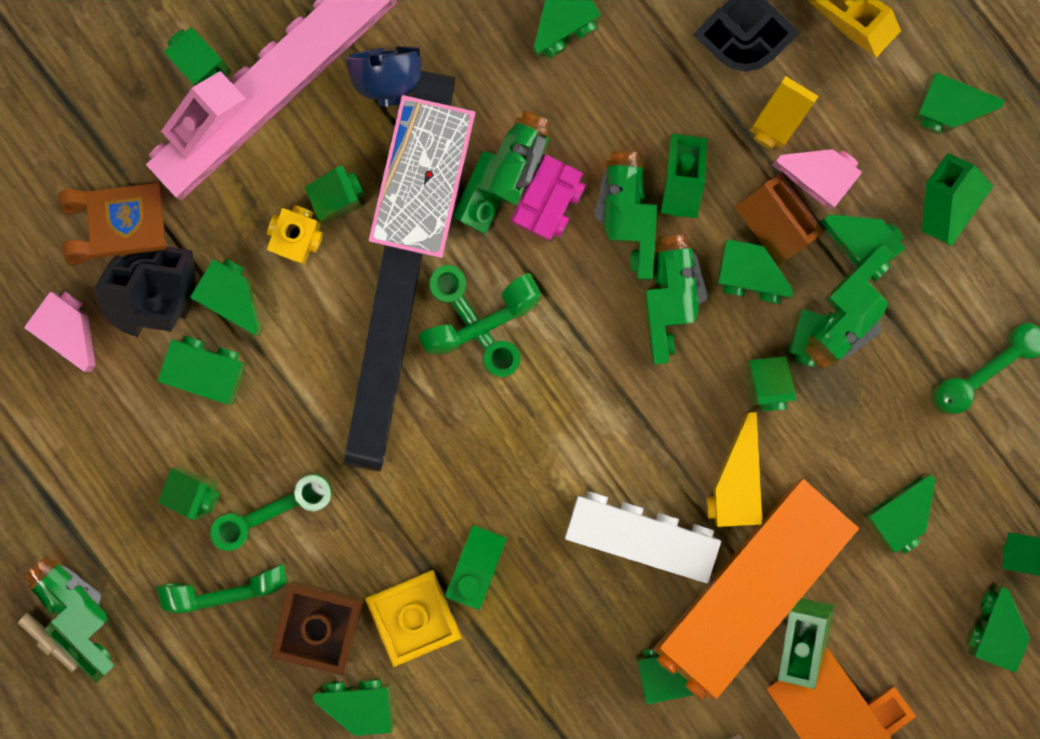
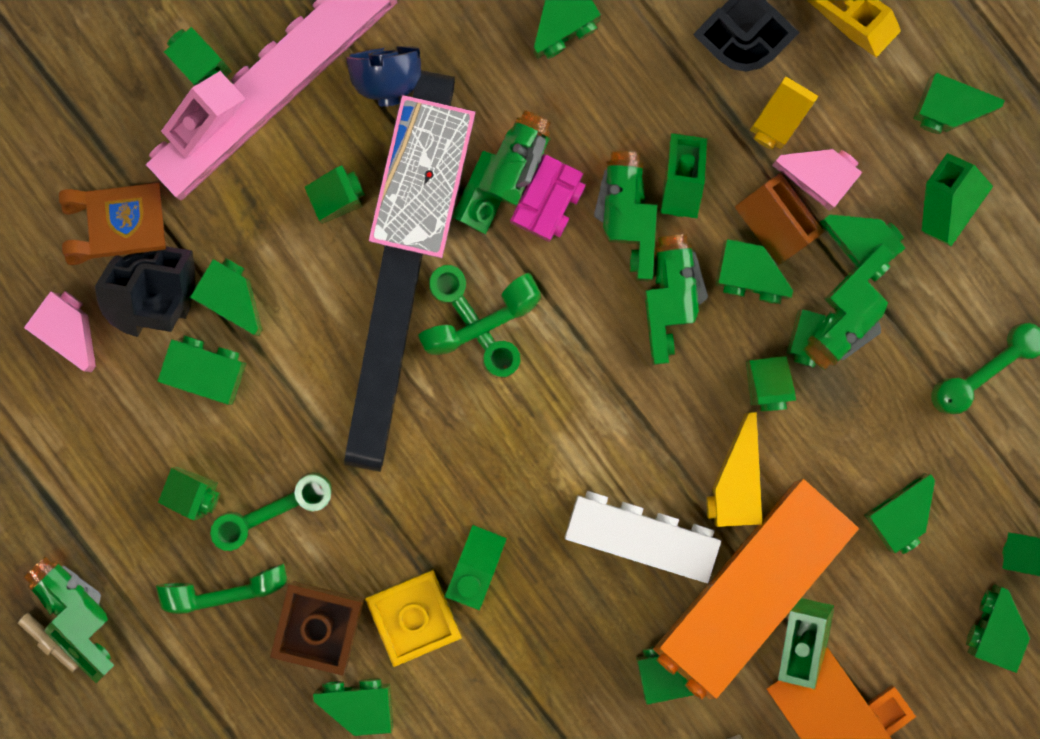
yellow brick [267,205,324,265] -> none

